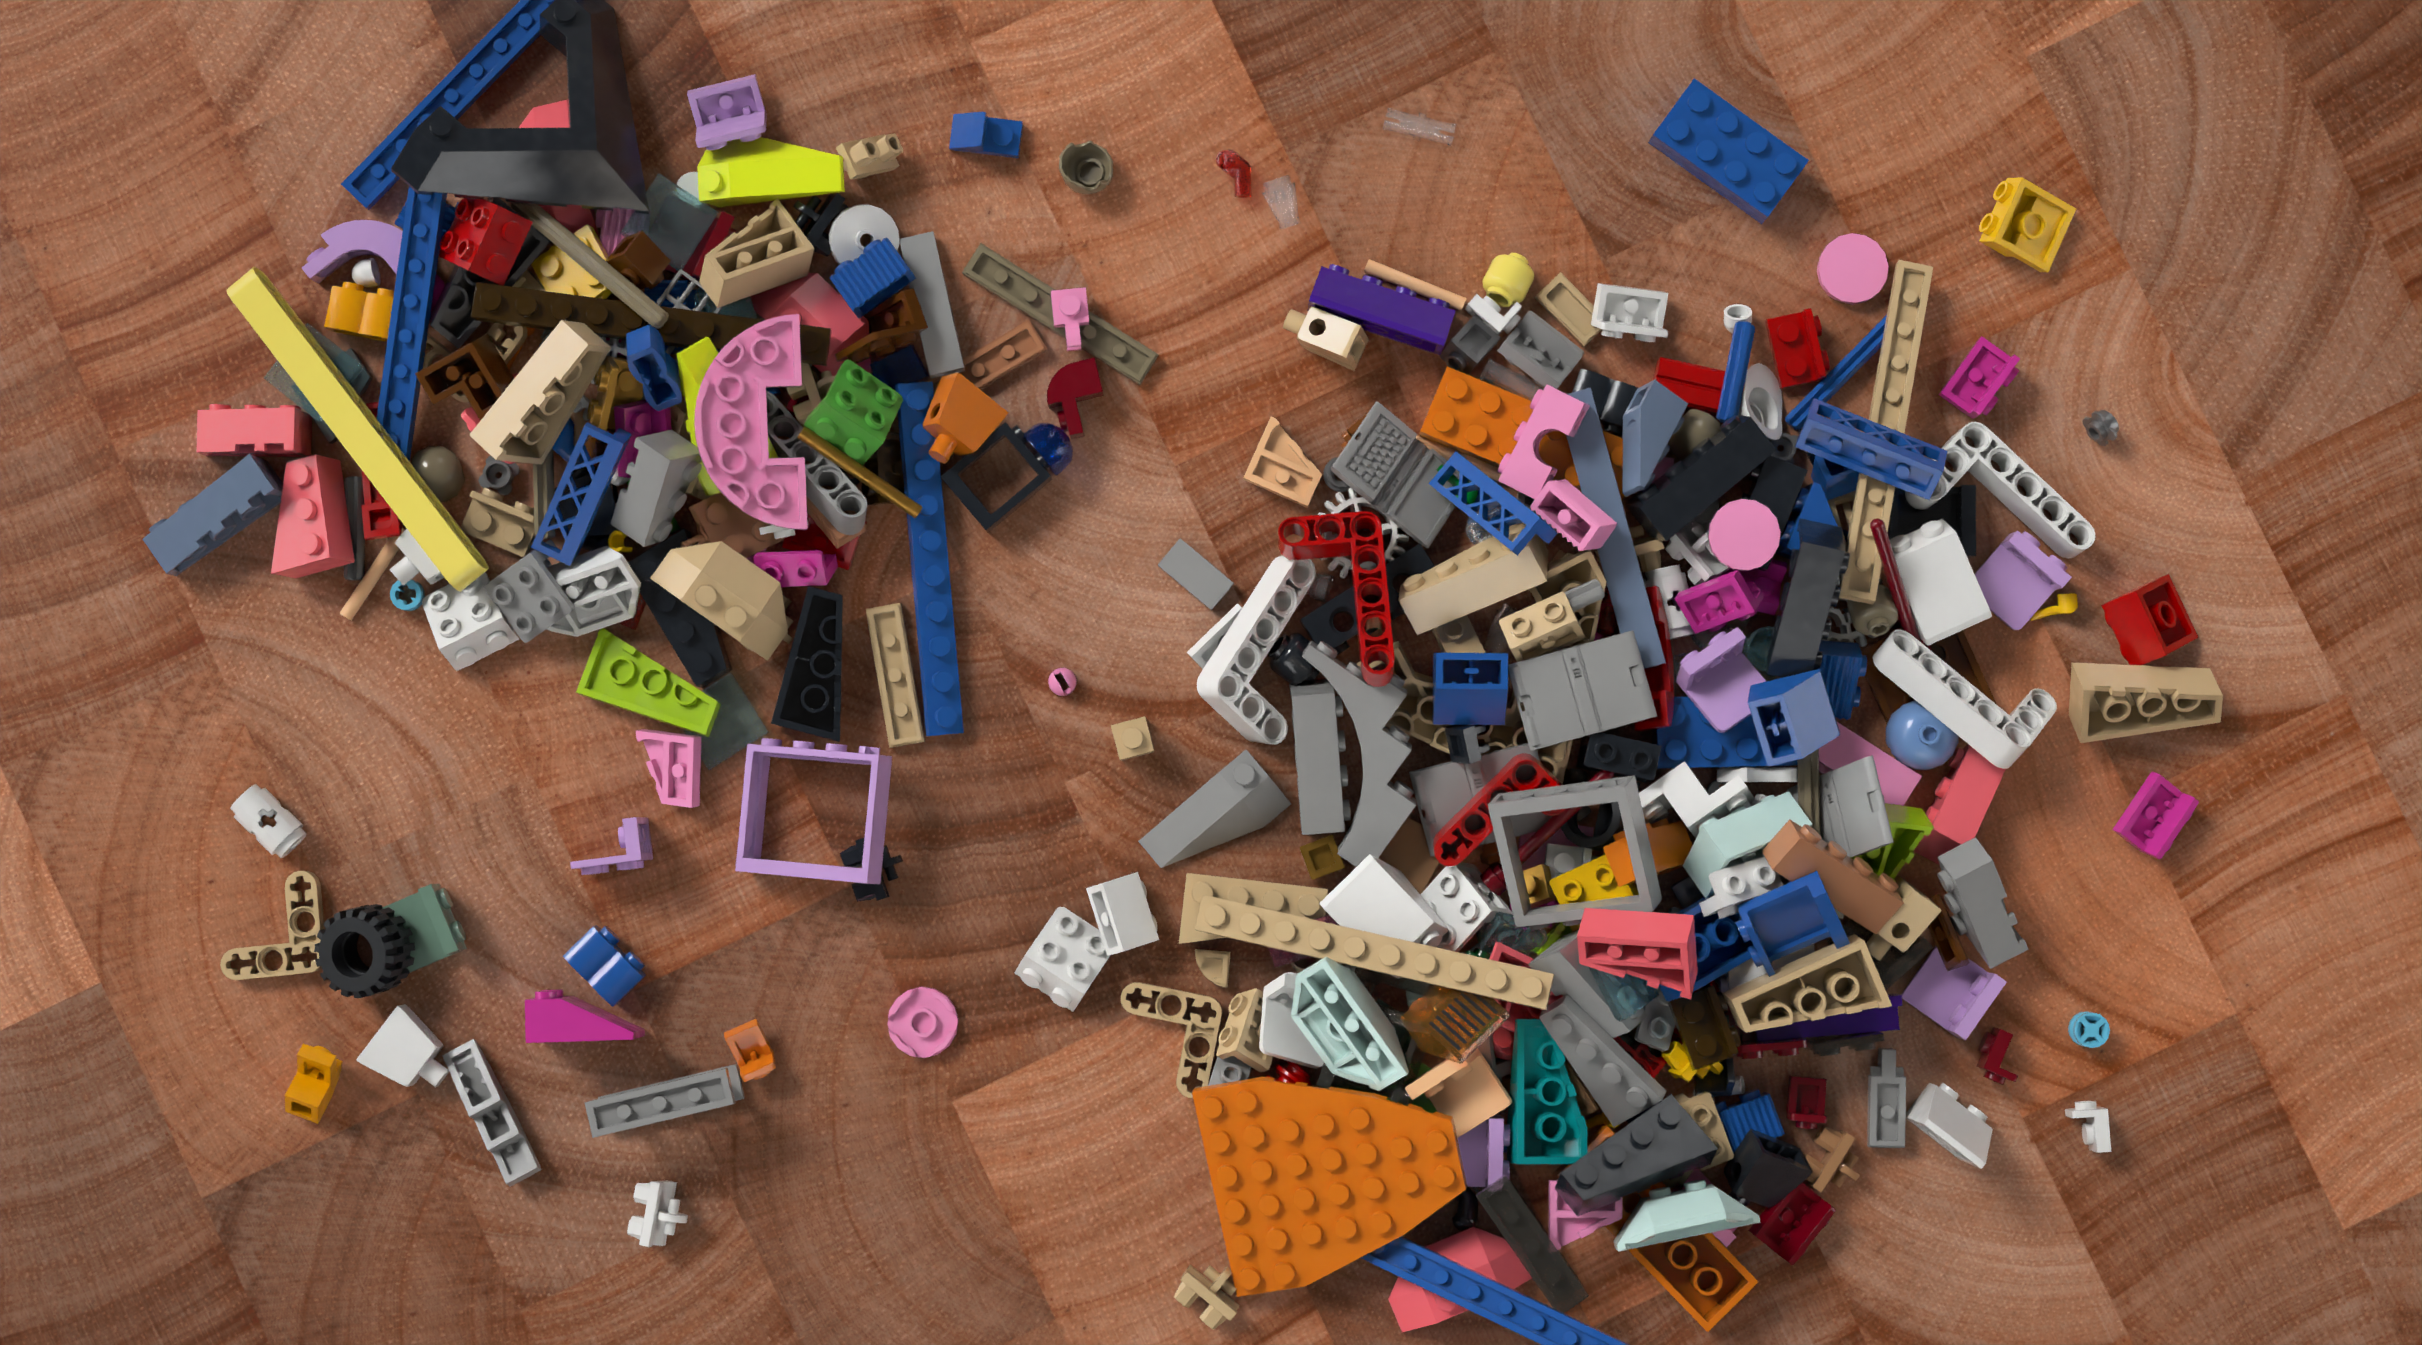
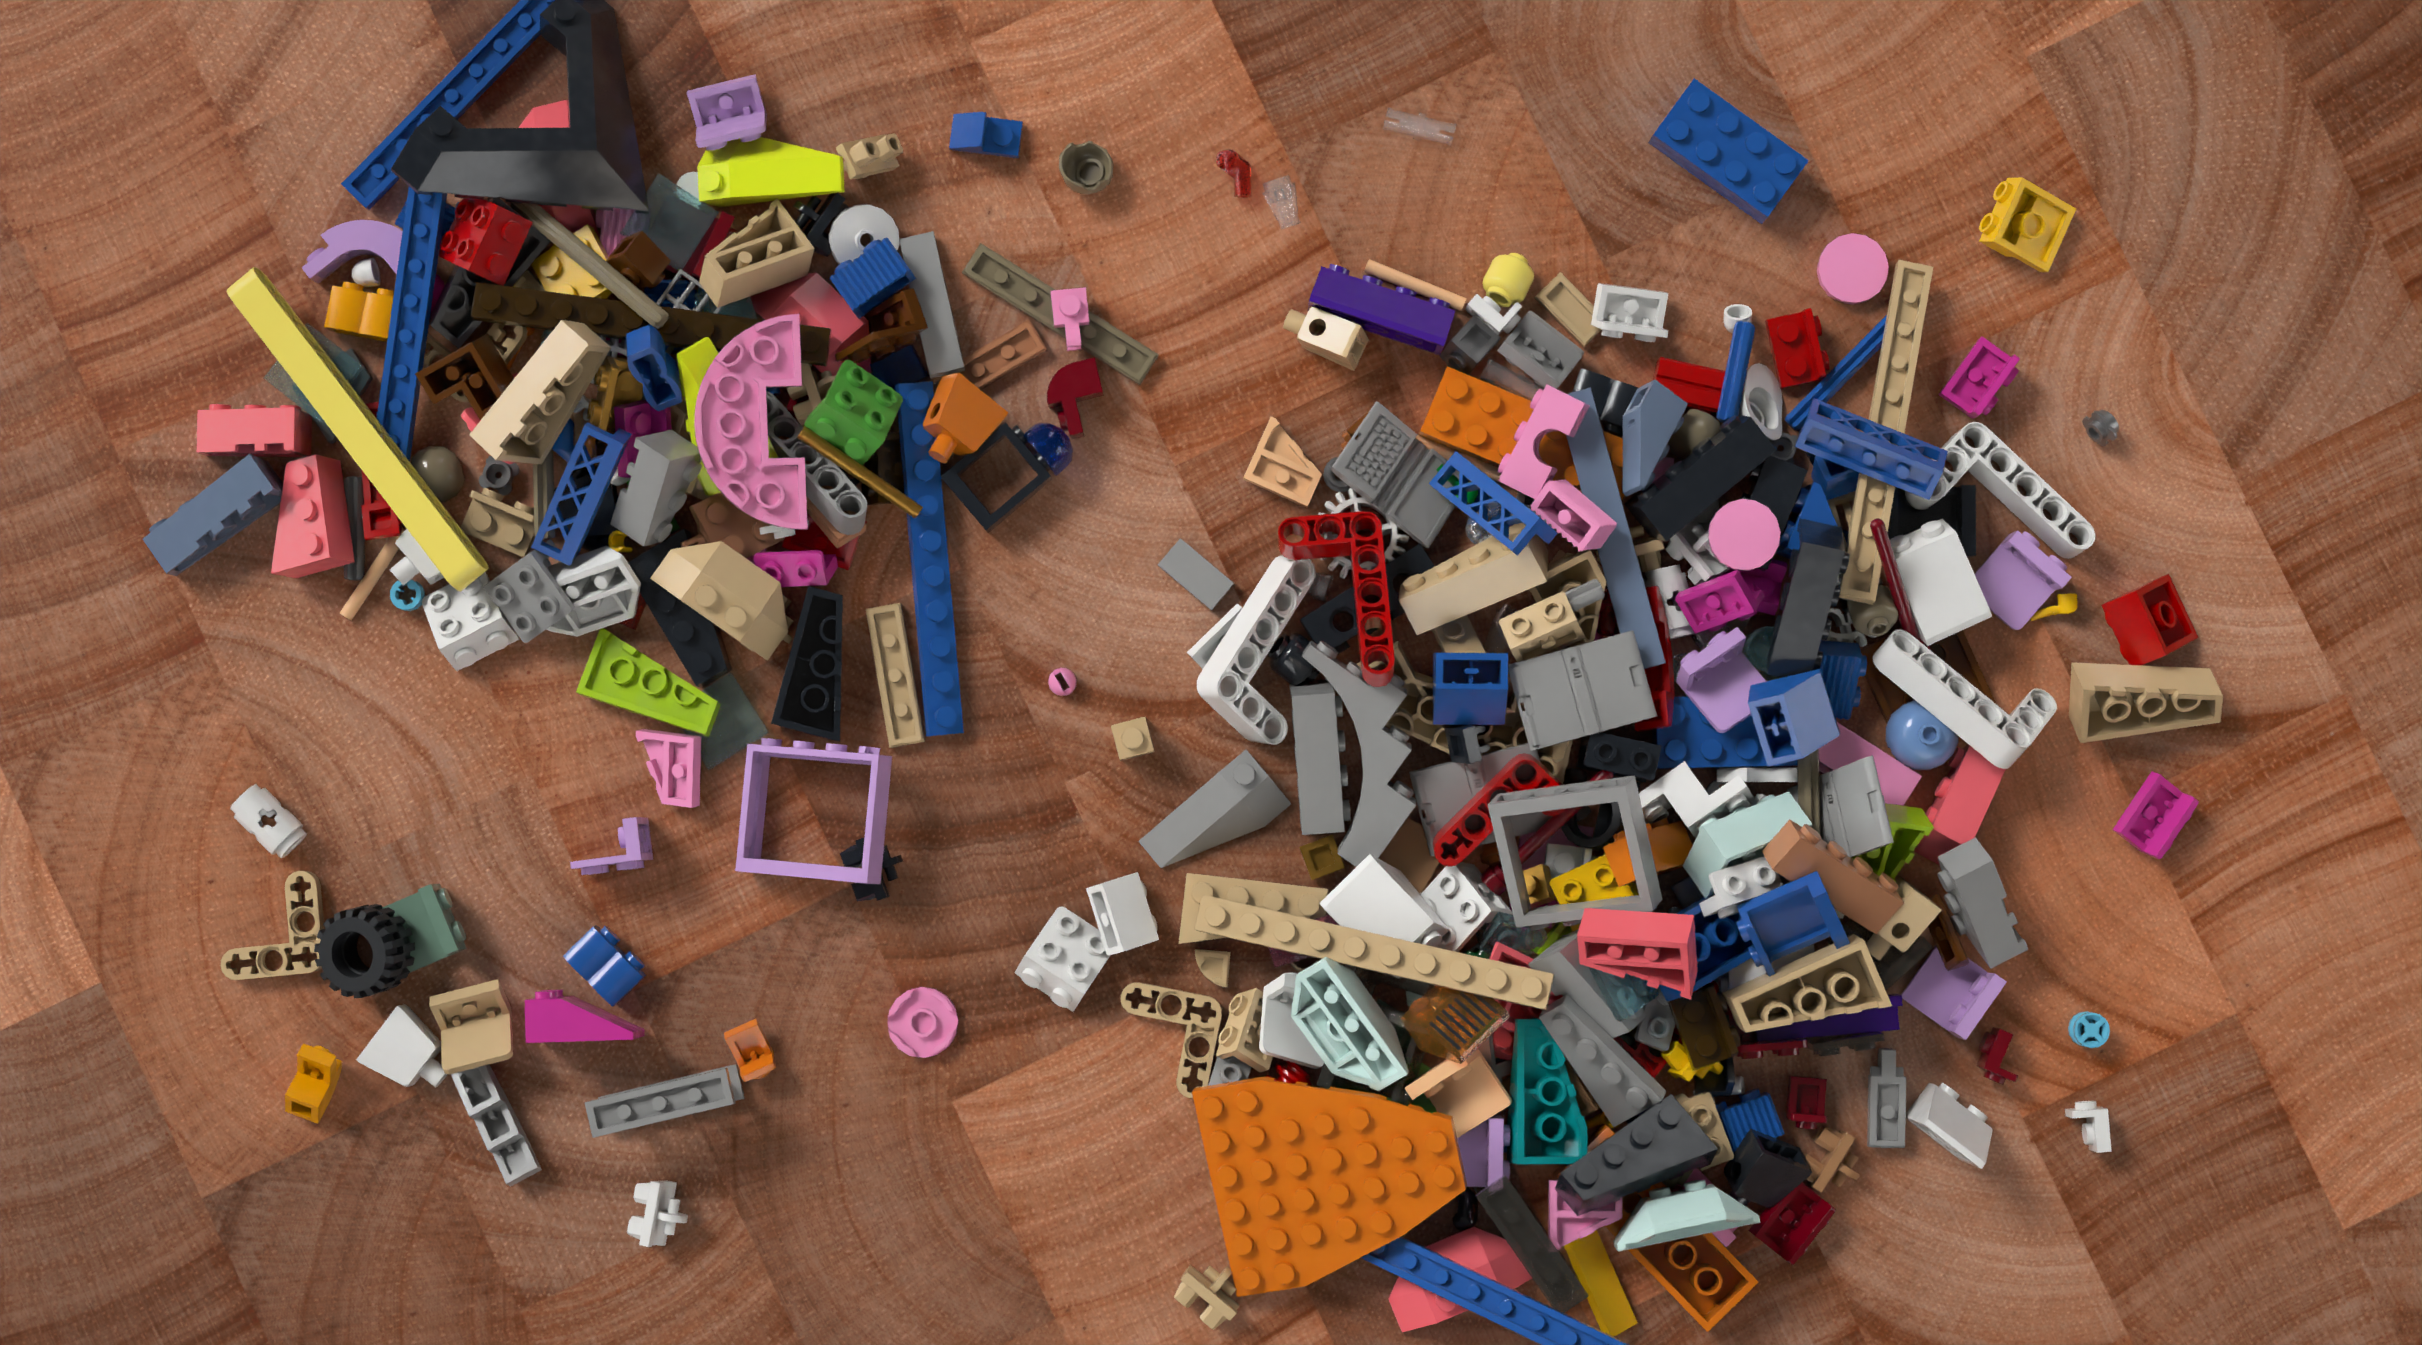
none -> tan bracket [429,979,513,1074]
none -> yellow tile [1564,1230,1638,1337]

